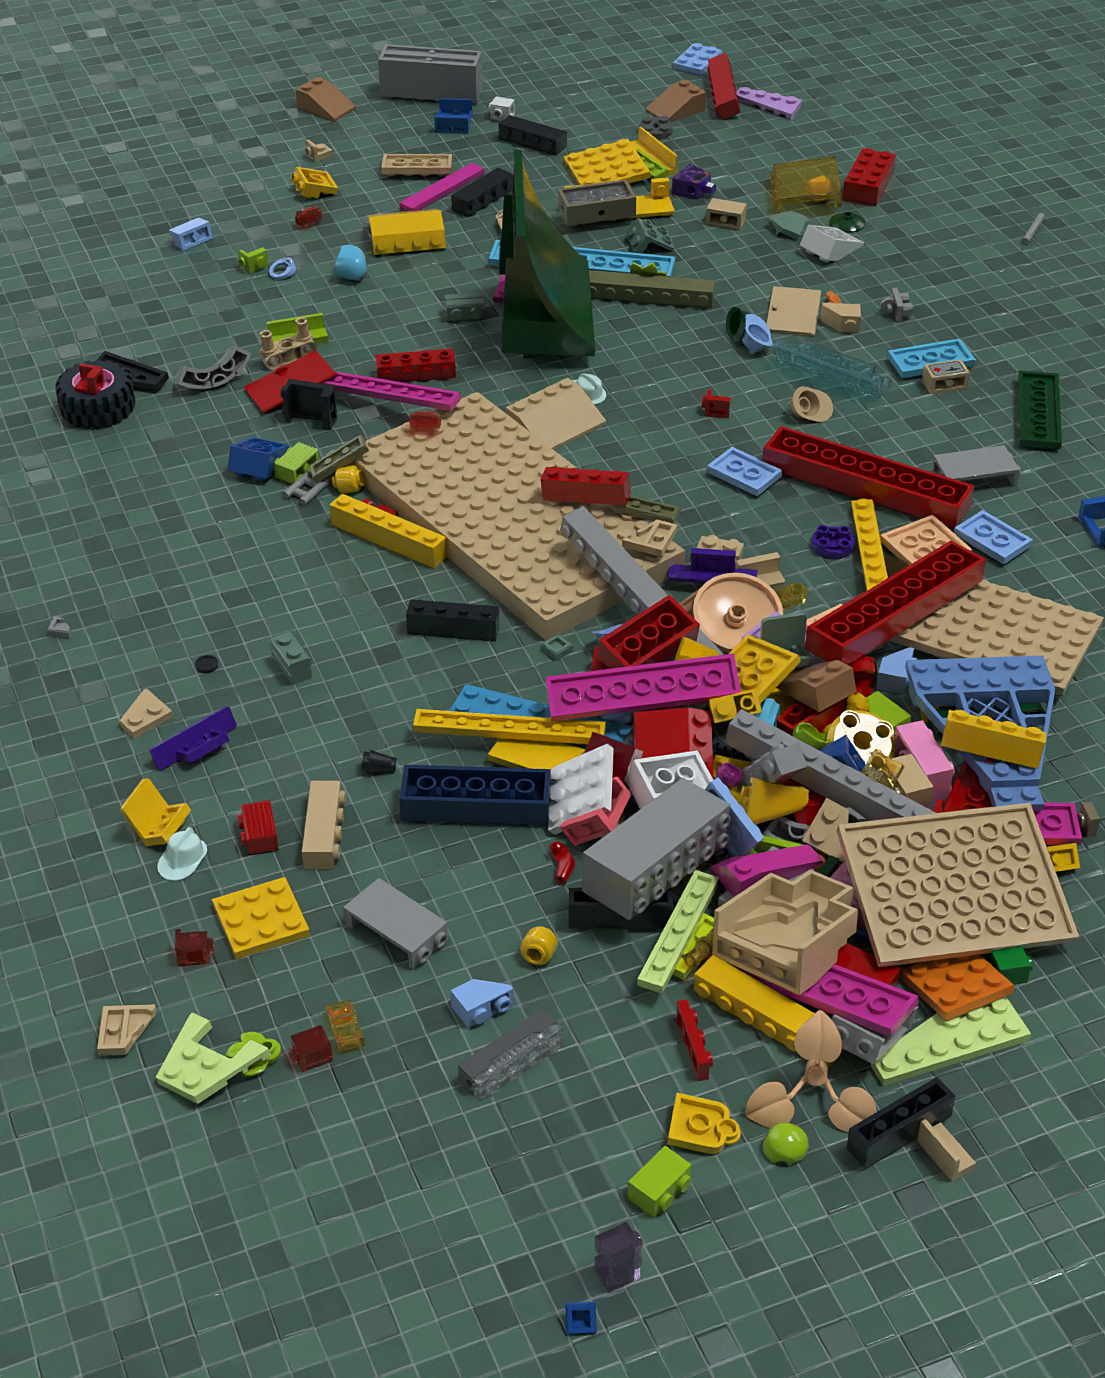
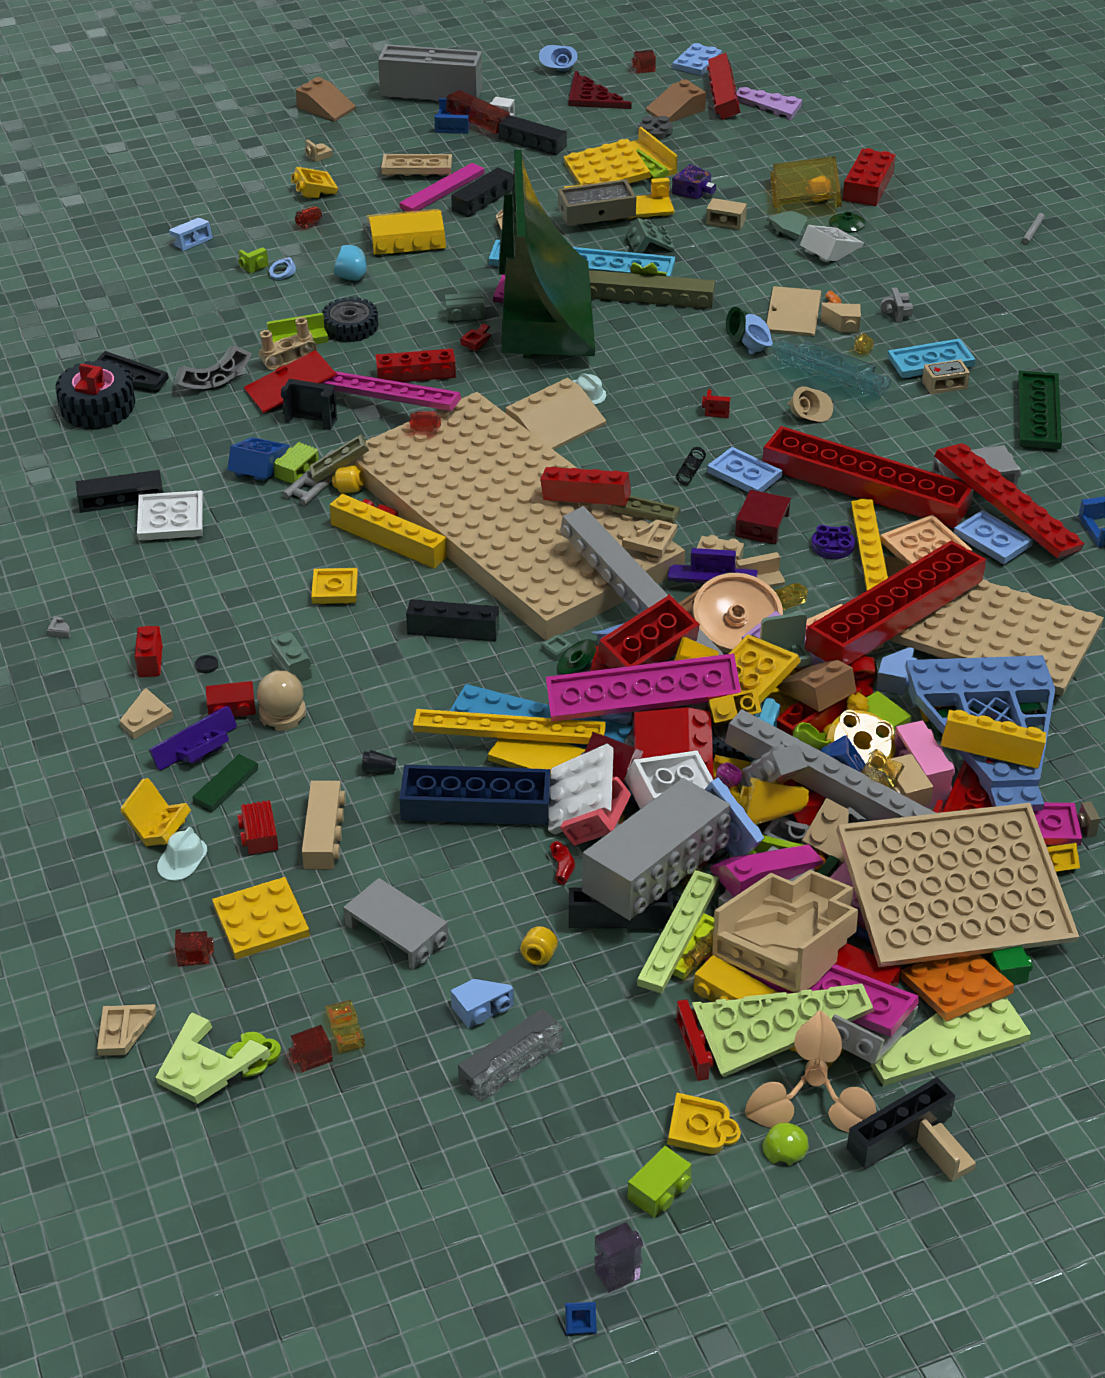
none -> black brick [75,470,163,513]
none -> red brick [134,626,163,677]
none -> white plate [137,490,203,541]
none -> dark green tile [192,754,258,812]
none -> red brick [206,681,256,717]
none -> tan tile [257,670,306,731]
none -> yellow plate [311,568,358,604]
none -> black wheel [322,297,379,342]
none -> clear red panel [446,90,510,134]
none -> red plate [460,324,491,351]
none -> light blue piece [539,45,578,72]
none -> dark green dish [558,639,596,675]
none -> dark red tile [568,71,632,109]
none -> clear red brick [631,50,656,74]
none -> black piece [676,447,706,485]
none -> yellowish green wing [692,984,875,1078]
none -> dark red panel [735,490,791,545]
none -> clear yellow piece [854,333,874,354]
none -> red plate [934,443,1085,558]

